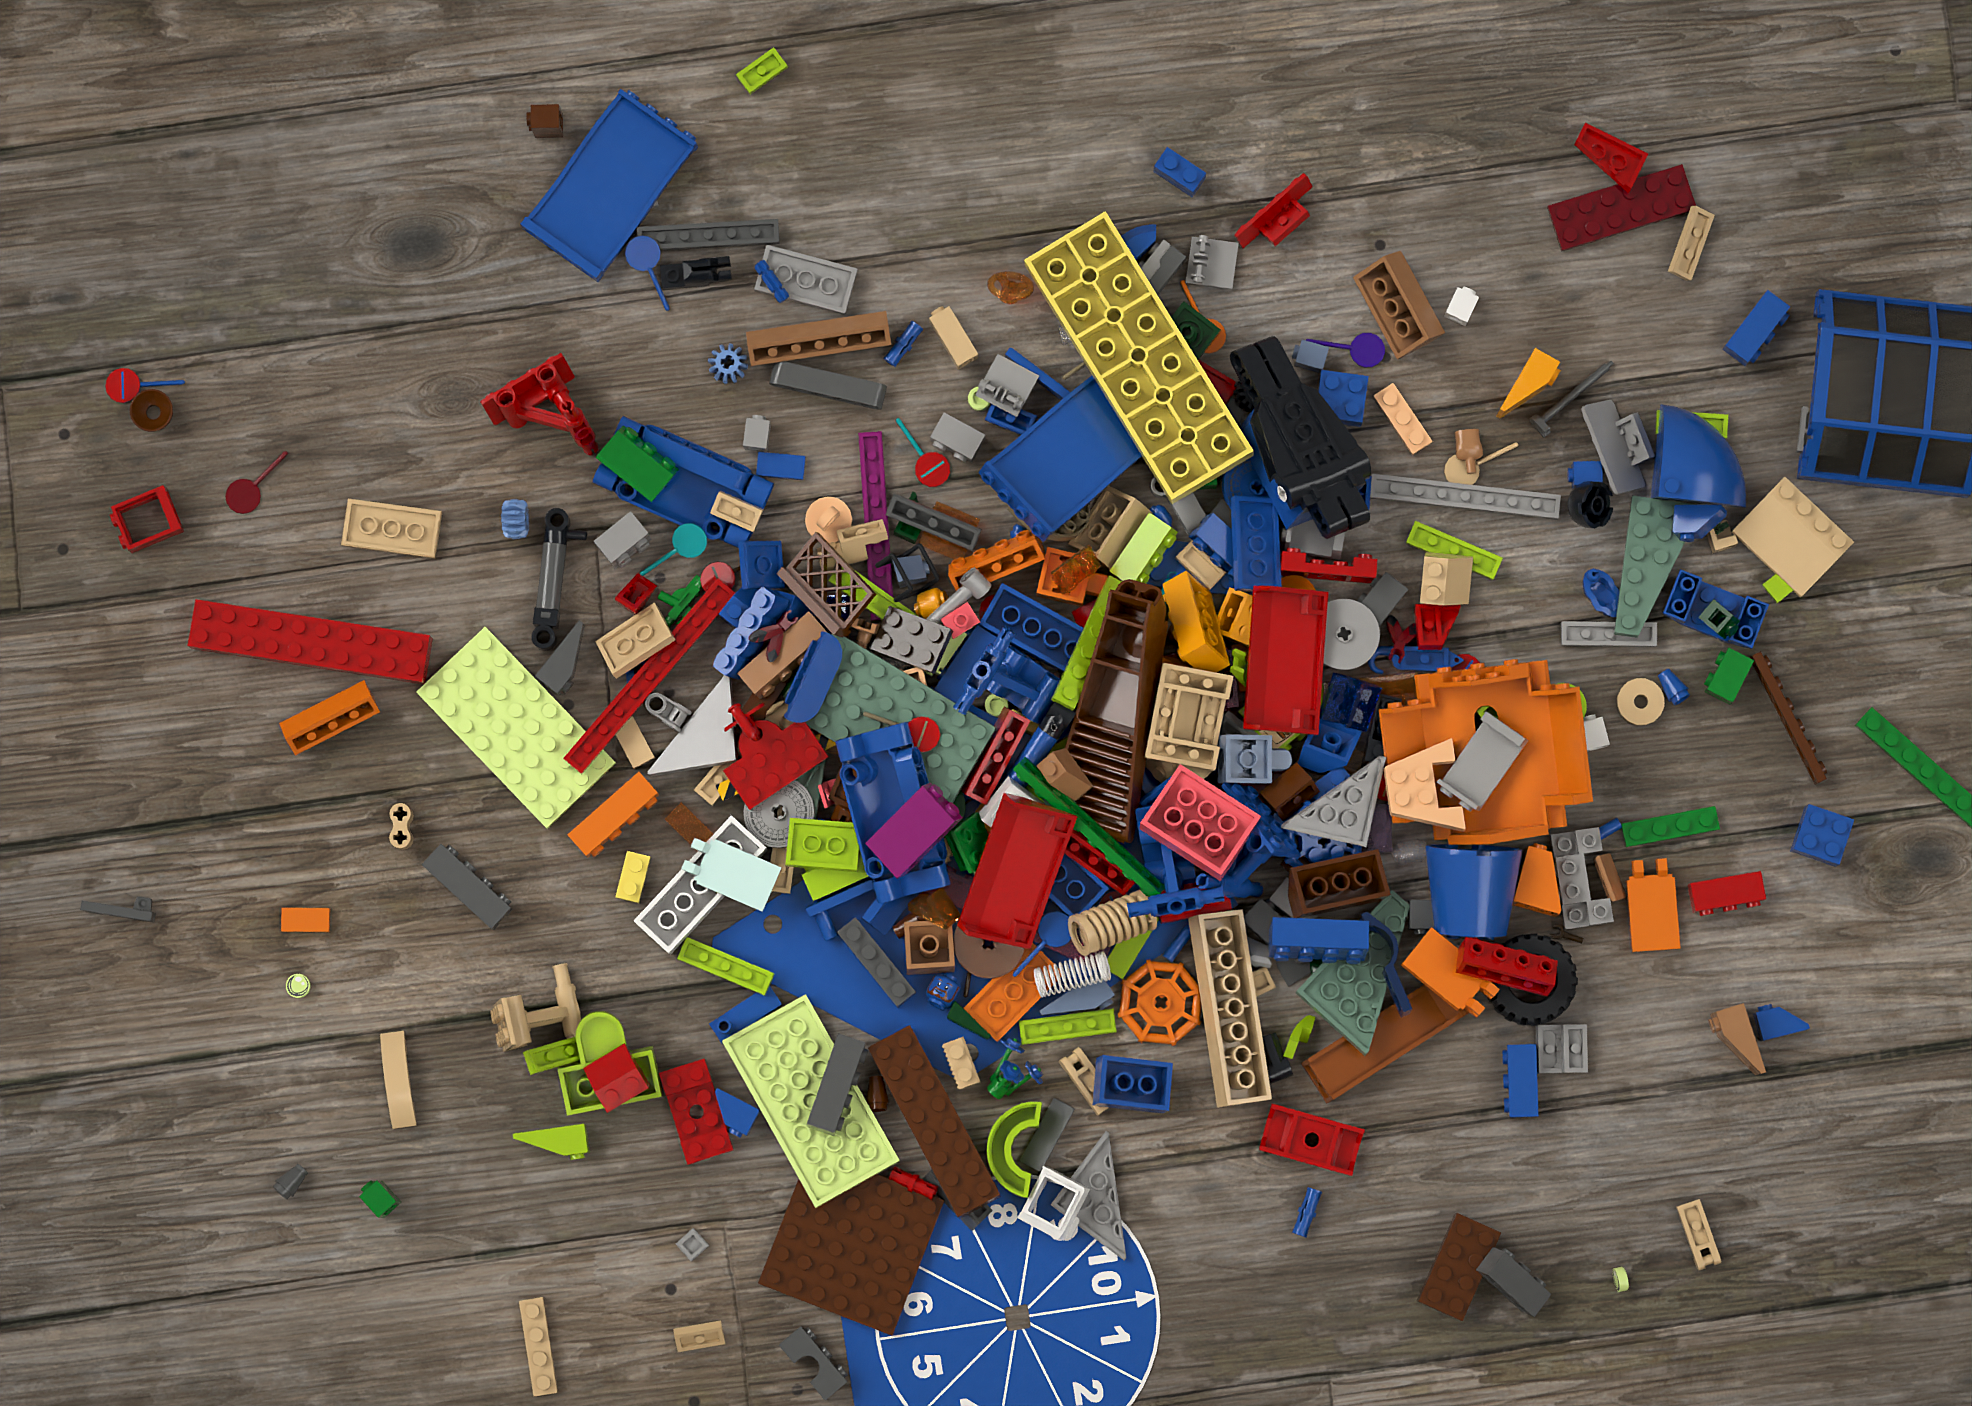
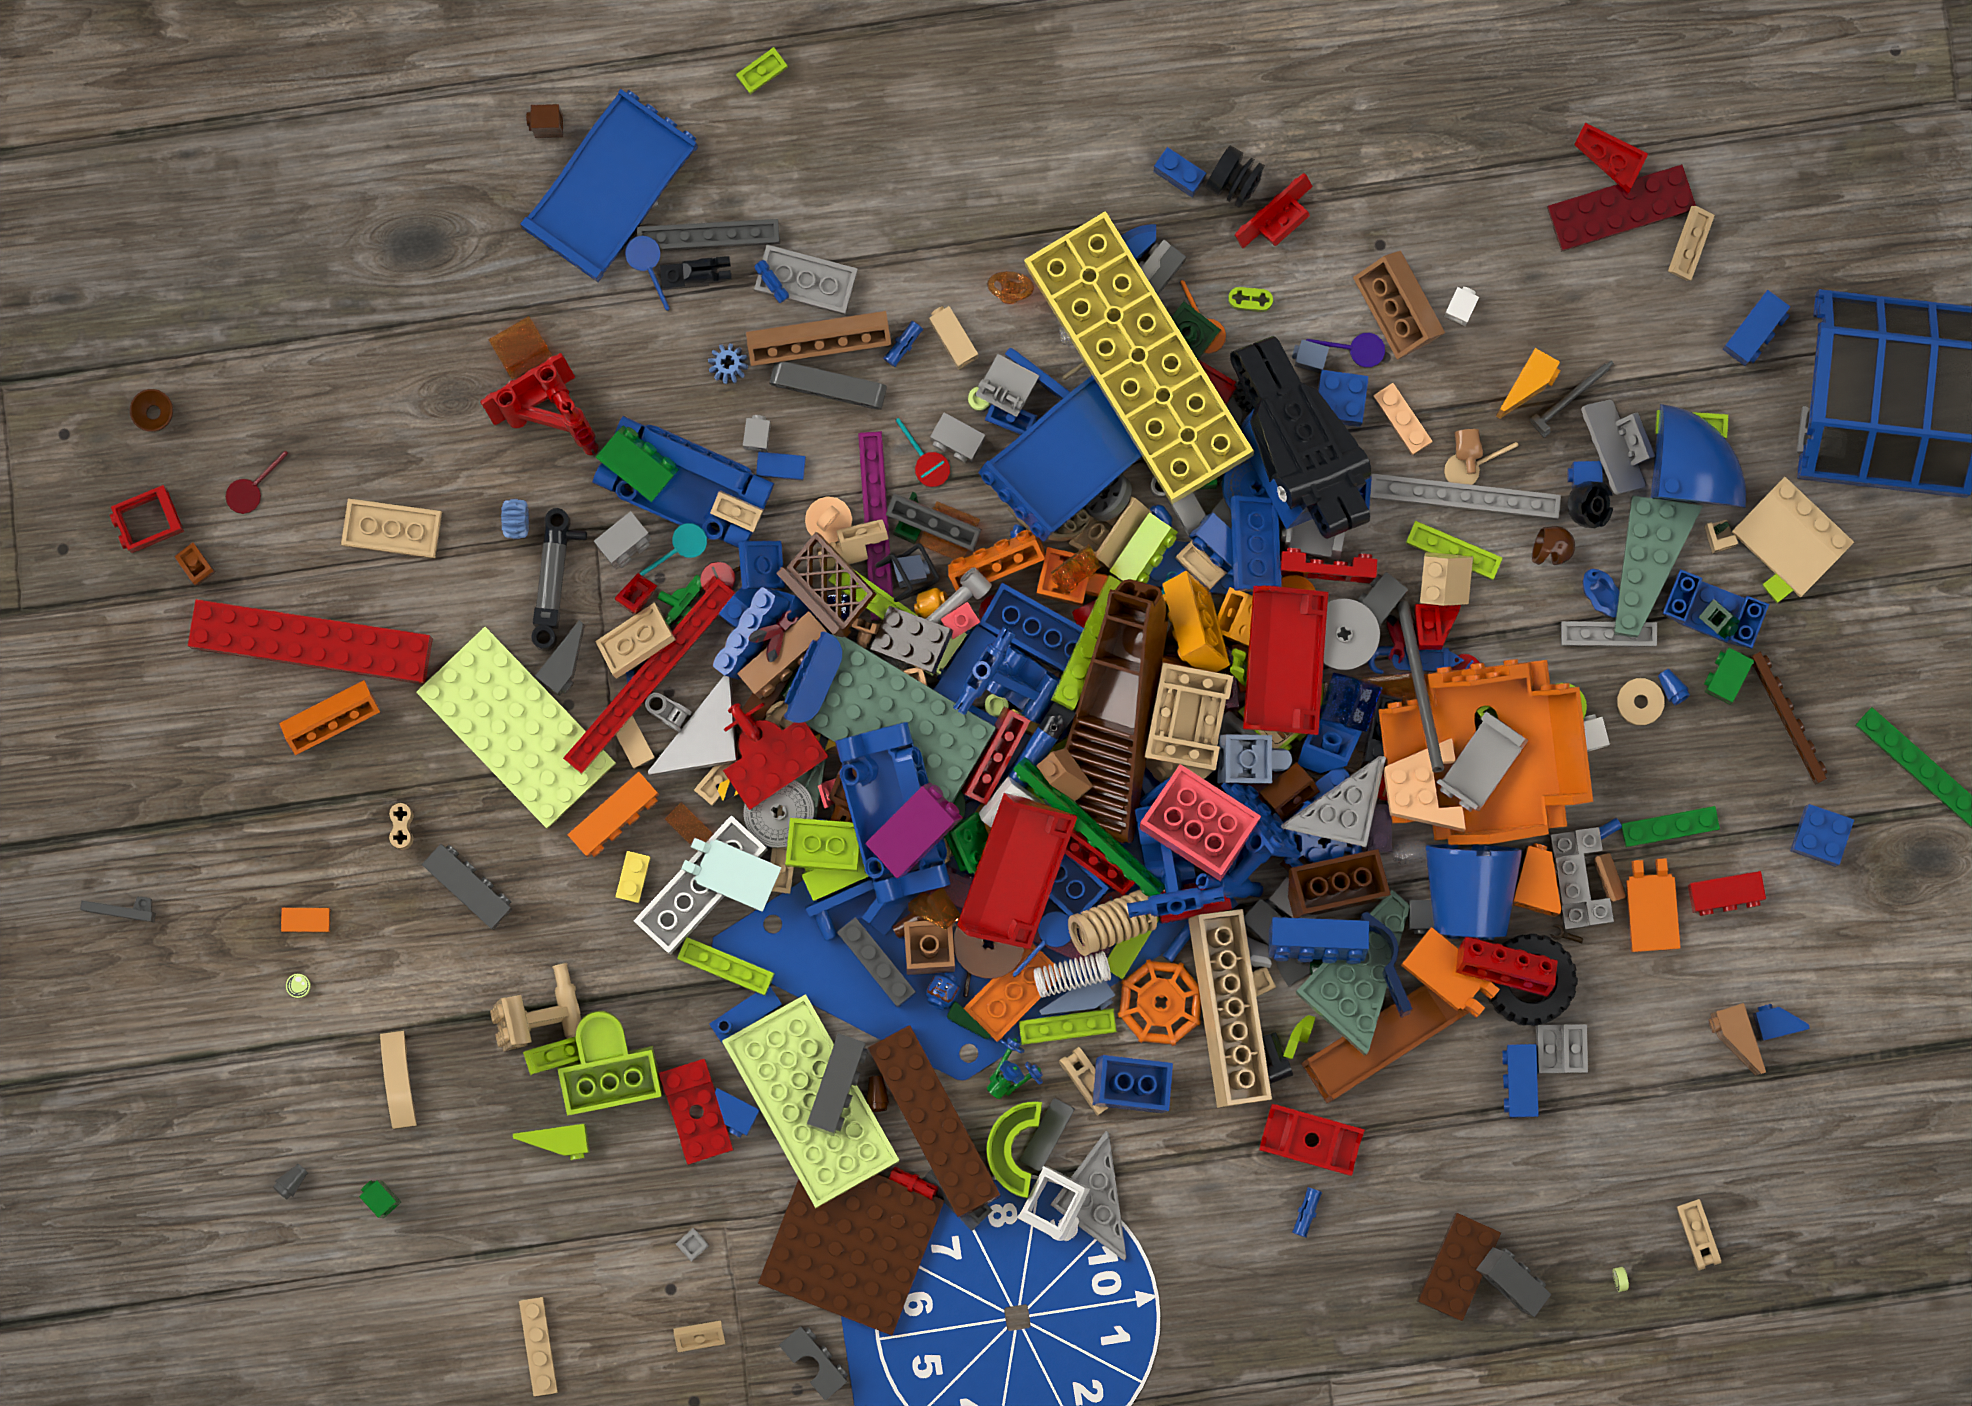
red piece [105,368,185,403] -> none
red slope [583,1043,650,1113] -> none
red piece [863,712,940,752] -> none
tan brick [942,1037,980,1090] -> none
light grey hinge [1186,235,1239,289] -> none
blue slope [1672,505,1727,542] -> none
none -> dark orange slope [174,543,216,586]
none -> clear orange hinge [488,316,552,380]
none -> dark grey wheel [1084,474,1132,521]
none -> black wheel [1205,145,1265,208]
none -> lime beam [1228,287,1273,312]
none -> dark grey piece [1397,601,1444,773]
none -> reddish brown helmet [1532,526,1575,565]

